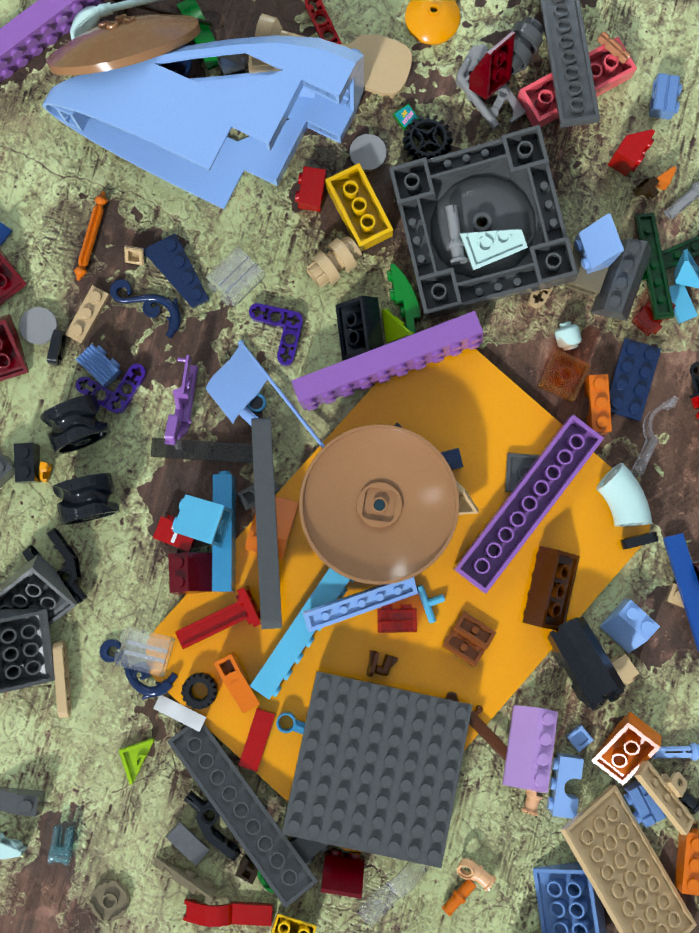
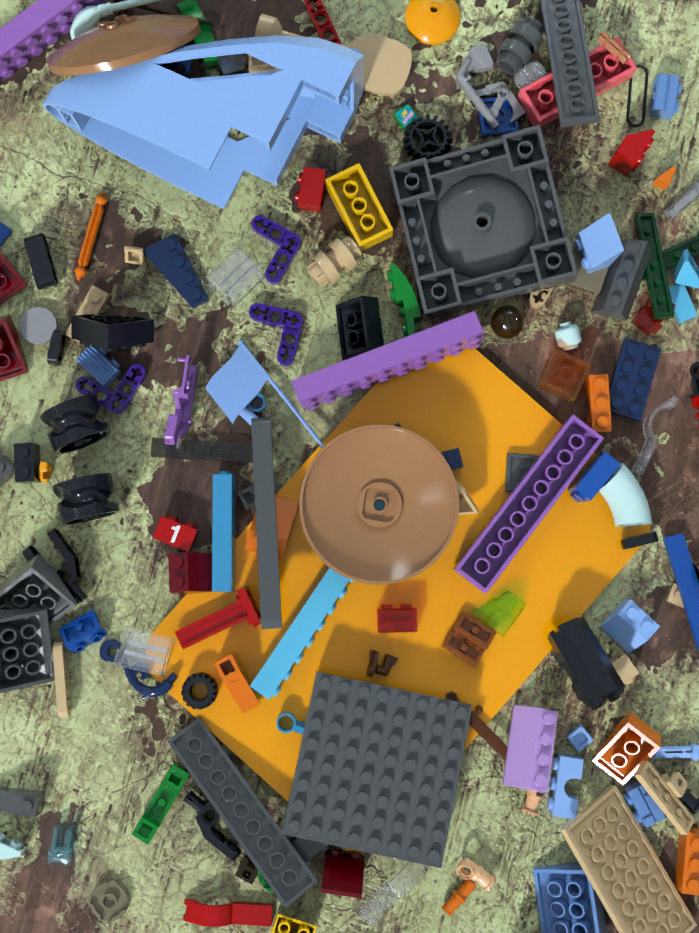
dark blue plant [110,279,181,339] -> none
lime tile [118,737,155,785] -> none
white sticker [153,695,206,732] -> none
dark tan wing [153,856,218,905] -> none
flat silver slope [166,821,210,865] -> none
medium azure slope [172,494,234,548] -> none
red tile [238,708,275,772] -> none
light blue plate [302,577,418,632] -> none
light grey tile [350,134,386,172] -> none
lime tile [382,309,414,343] -> none
medium azure piece [417,585,445,623] -> none
light grey pin [445,205,468,265] -> none
light aqua wing [459,229,528,270] -> none
dark red slope [469,31,515,100] -> none
reddish brown slope [523,546,580,631] -> none
dark brown tile [632,176,659,199] -> none
none -> black beam [24,233,58,290]
none -> blue bracket [59,609,108,653]
none -> black brick [71,314,154,351]
none -> green slope [131,763,190,844]
none -> dark purple beam [251,215,301,285]
none -> clear neon green slope [472,591,526,637]
none -> blue tile [478,95,519,138]
none -> dark brown piece [490,305,524,339]
none -> clear gear [514,61,547,89]
none -> blue brick [568,452,621,502]
none -> black piece [626,65,648,127]

